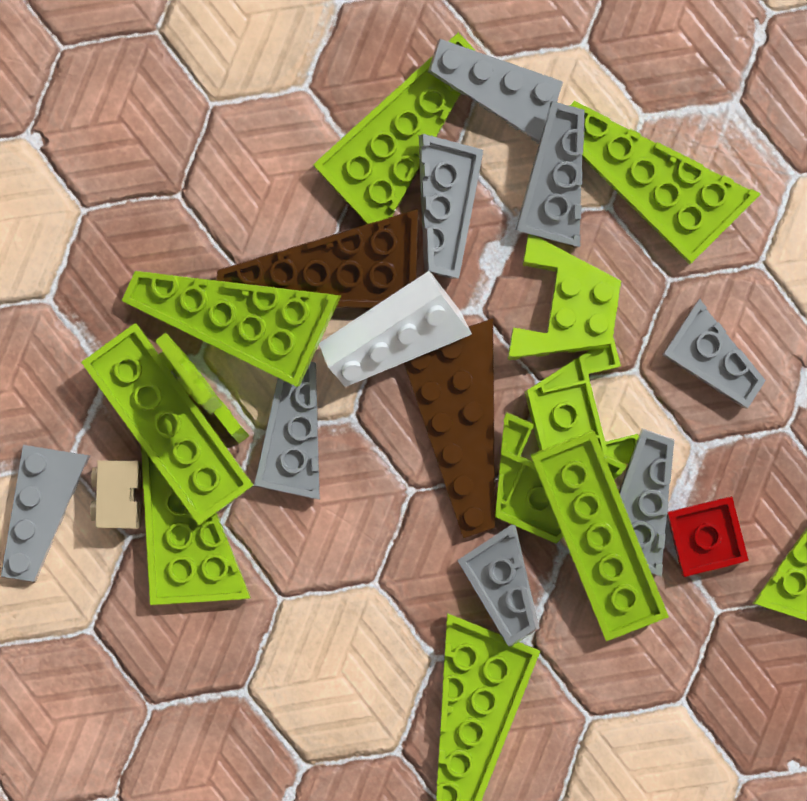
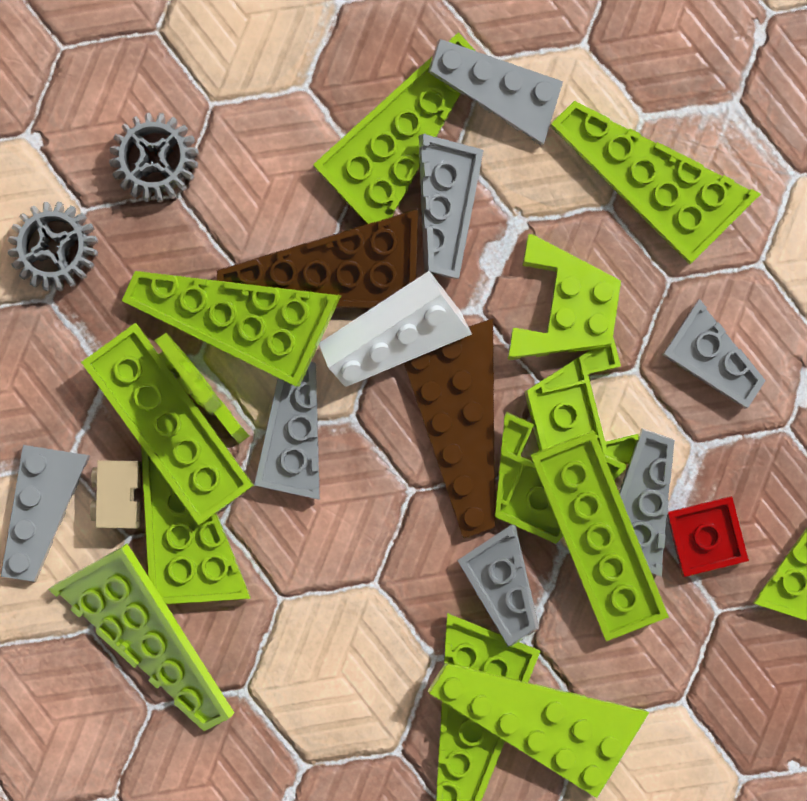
light grey wing [516,101,584,247] -> none
none -> light grey gear [8,202,98,291]
none -> lime wing [48,544,234,731]
none -> light grey gear [109,113,199,202]
none -> lime wing [427,662,649,798]

